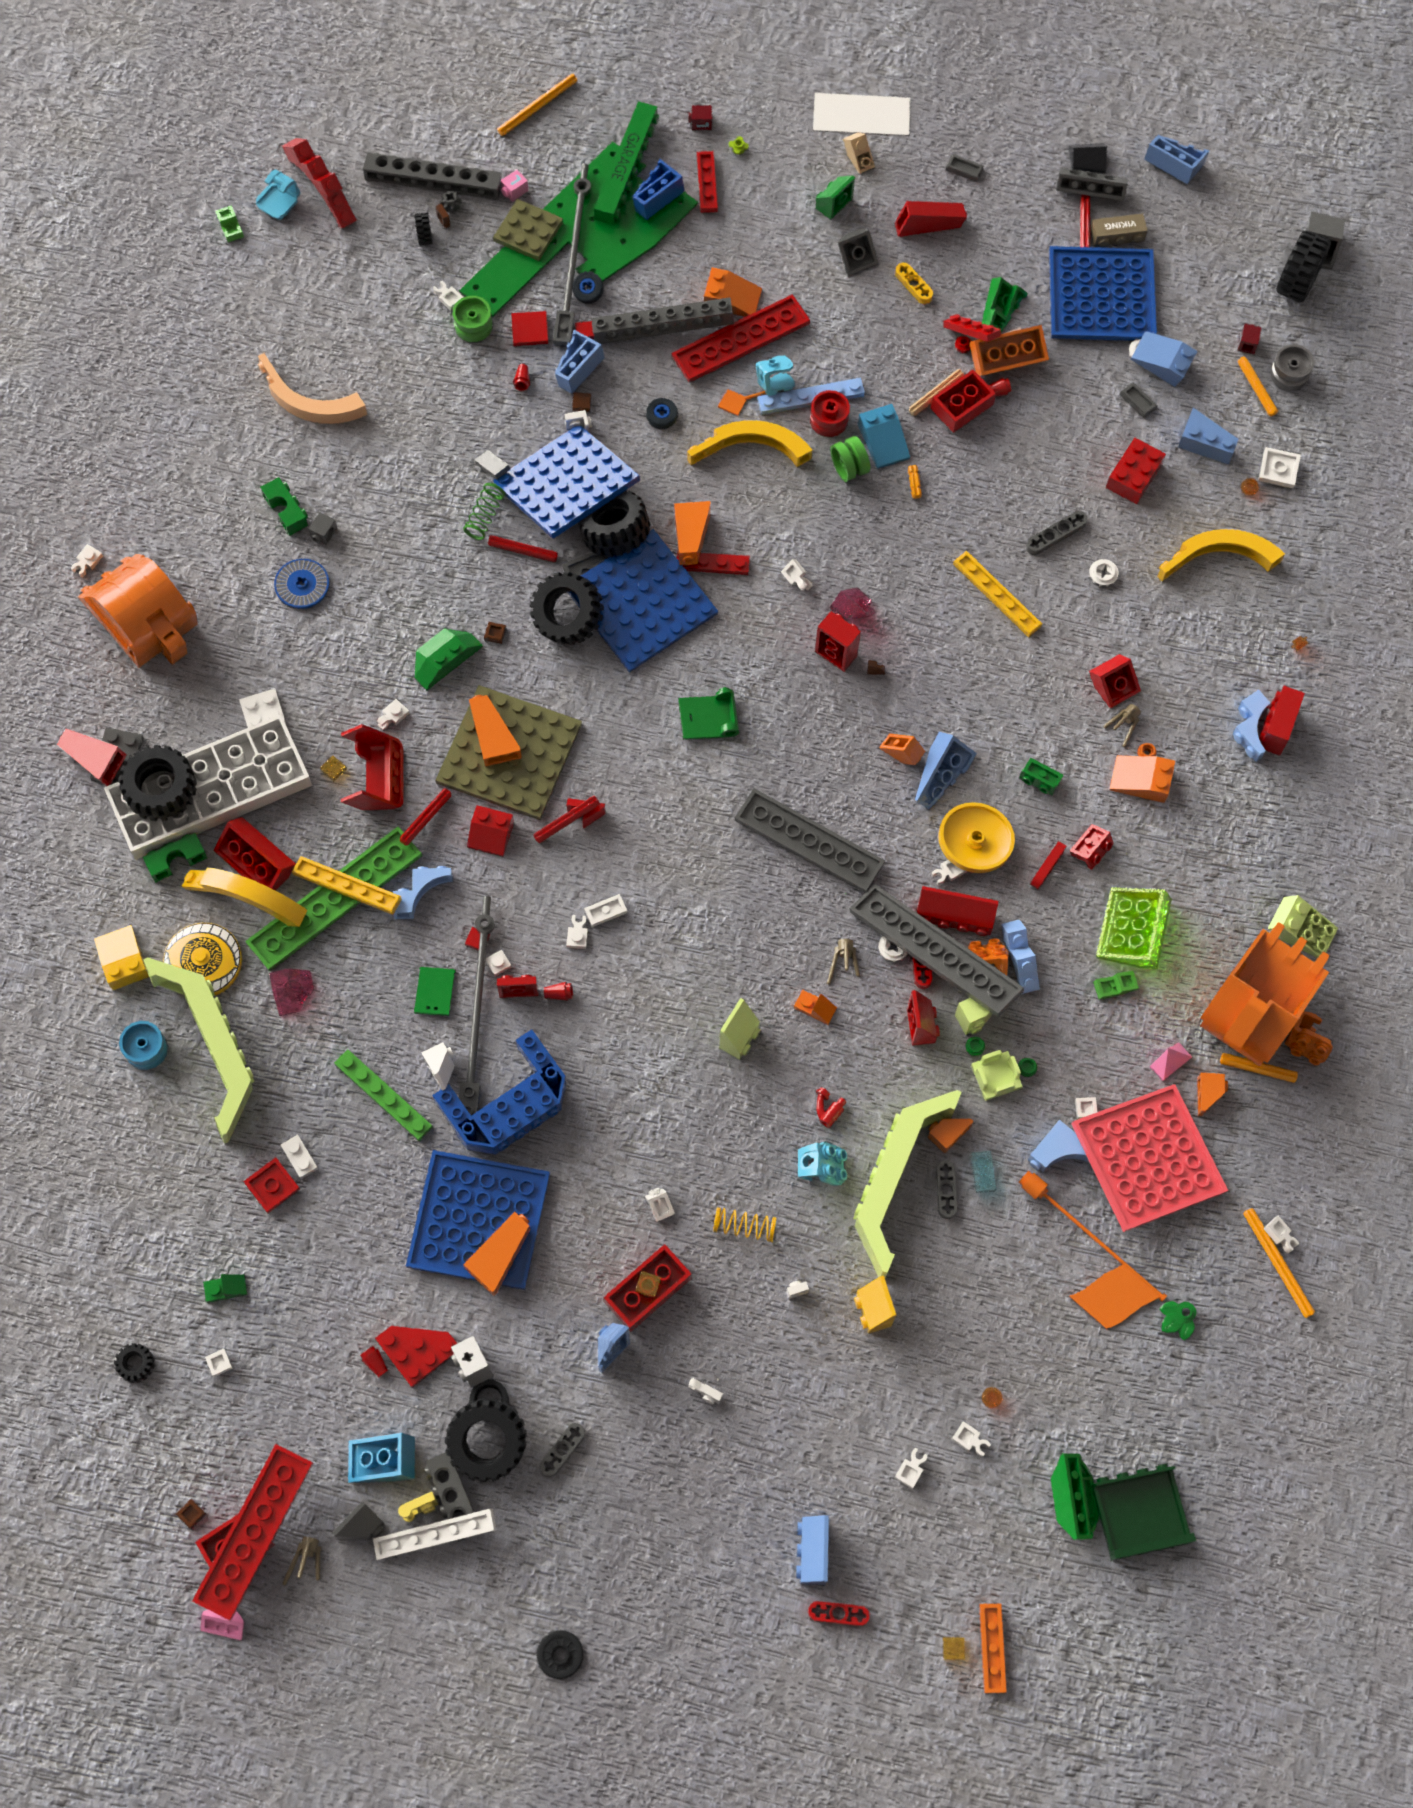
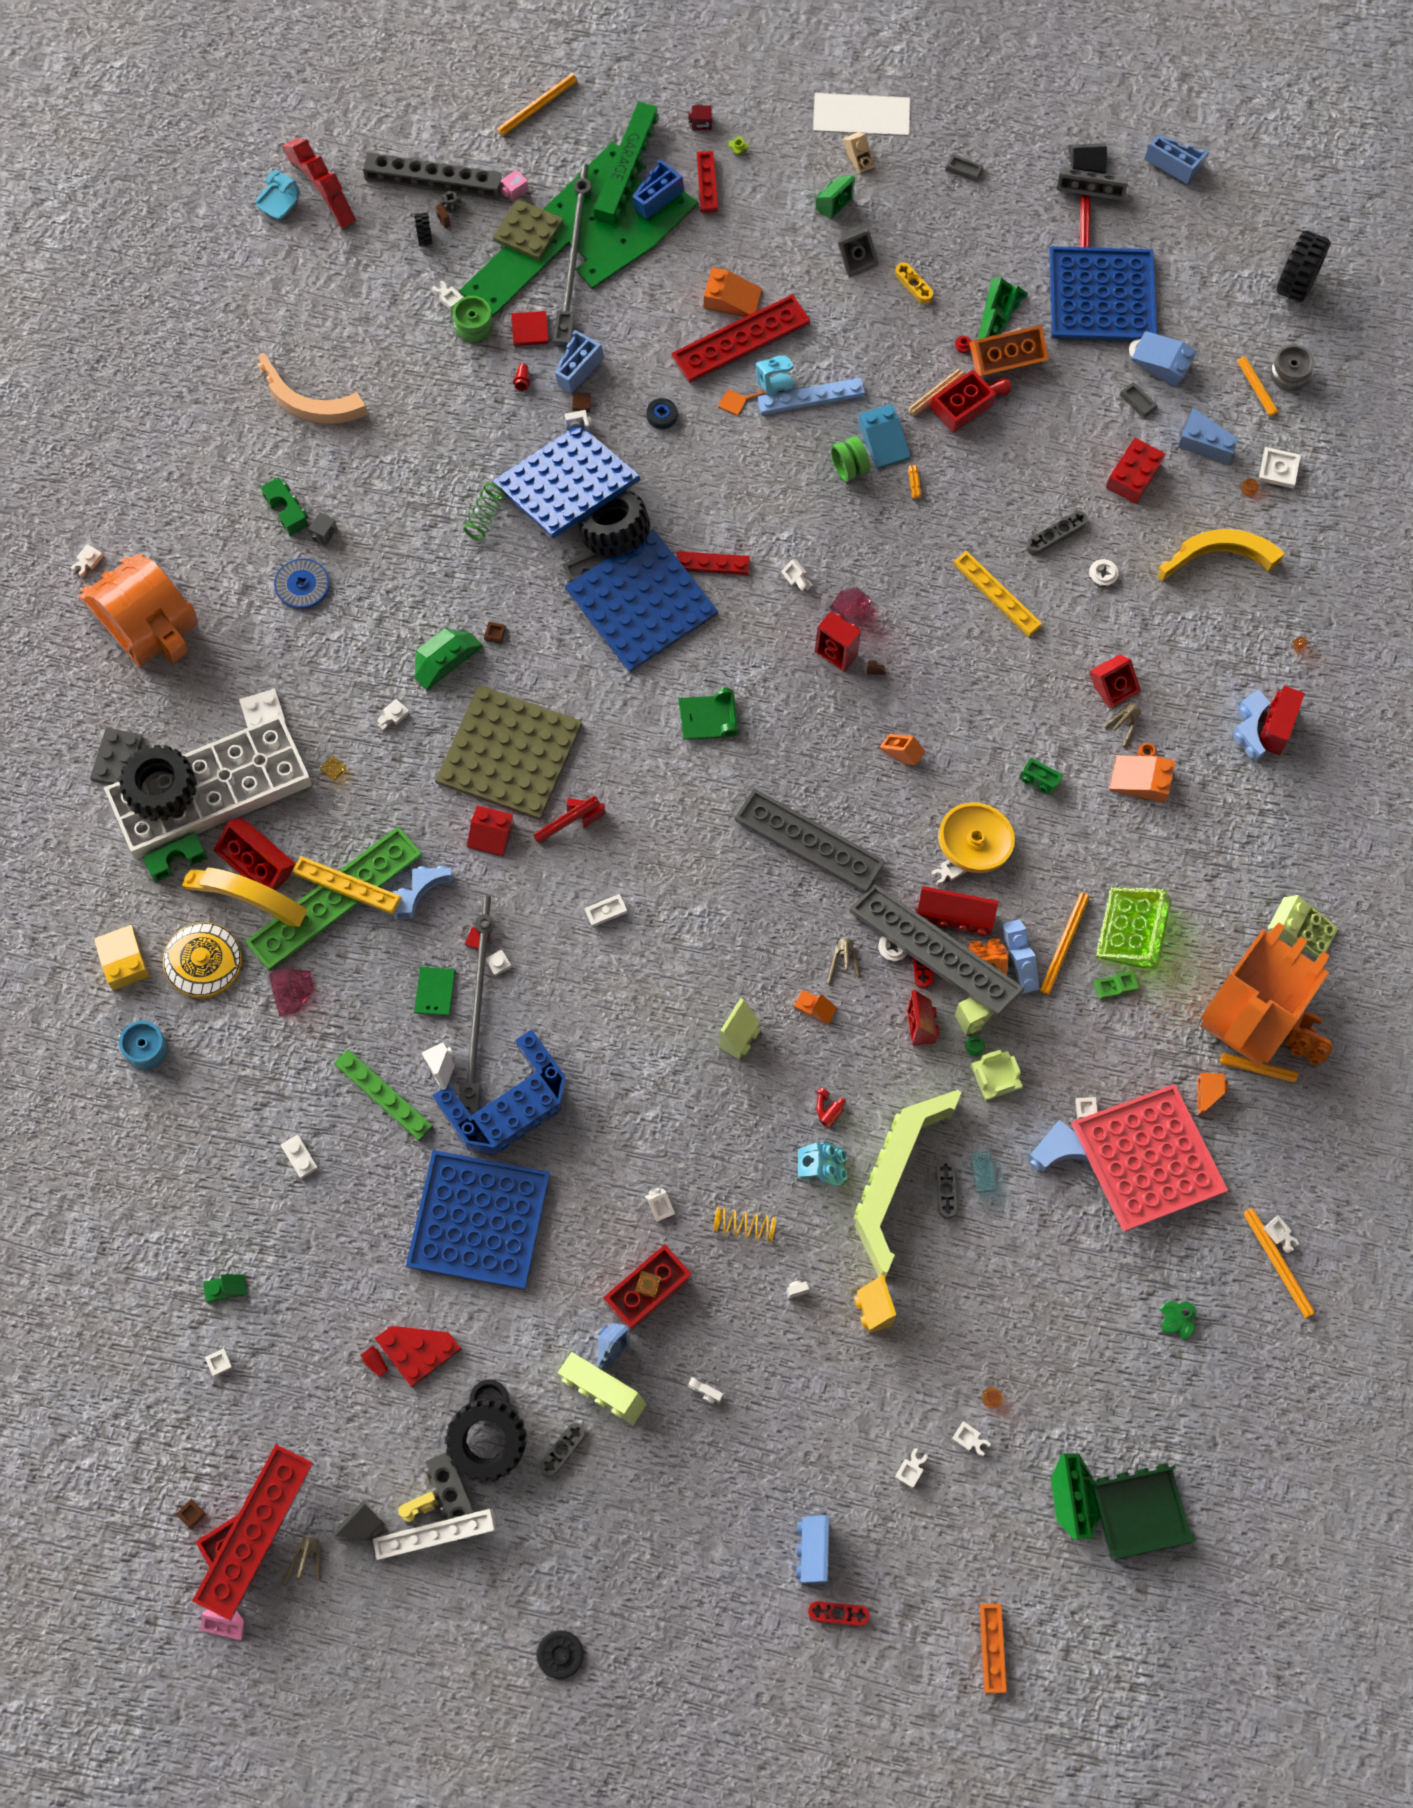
slope [57,729,127,786] -> none
black tyre [114,1343,155,1383] -> none
yellowish green slope [143,957,254,1144] -> none
bright green slope [215,206,244,242] -> none
red plate [243,1157,300,1214] -> none
red windscreen [341,724,404,811] -> none
dark azure slope [348,1433,415,1483] -> none
red axle [400,788,452,846] -> none
brick [451,1336,493,1388] -> none
orange slope [463,1212,530,1296] -> none
orange slope [469,695,522,767] -> none
tile [475,450,510,480] -> none
red axle [488,535,558,562] -> none
red plate [497,974,538,998] -> none
black tyre [530,572,604,645] -> none
red cone [544,982,573,1001] -> none
white plate [567,915,588,949] -> none
black bush [572,272,604,304] -> none
red tile [575,321,594,340] -> none
dark grey brick [591,297,734,344] -> none
orange slope [674,501,711,565] -> none
yellow arch [687,420,813,467] -> none
red wheel [810,390,850,437] -> none
red slope [894,201,967,237] -> none
medium blue wedge [915,732,977,809] -> none
orange slope [928,1119,974,1153] -> none
clear yellow tile [942,1637,965,1660] -> none
red plate [943,315,1001,342] -> none
green plate [1018,1058,1037,1077] -> none
orange flag [1018,1171,1167,1329] -> none
red beam [1030,841,1067,890] -> none
red bracket [1070,824,1114,870] -> none
dark tan brick [1090,214,1148,247] -> none
bright pink slope [1150,1043,1192,1081] -> none
dark red brick [1237,324,1262,354] -> none
dark grey slope [1305,211,1345,270] -> none
none -> yellowish green wedge [558,1352,647,1425]
none -> light orange axle [1040,892,1090,995]

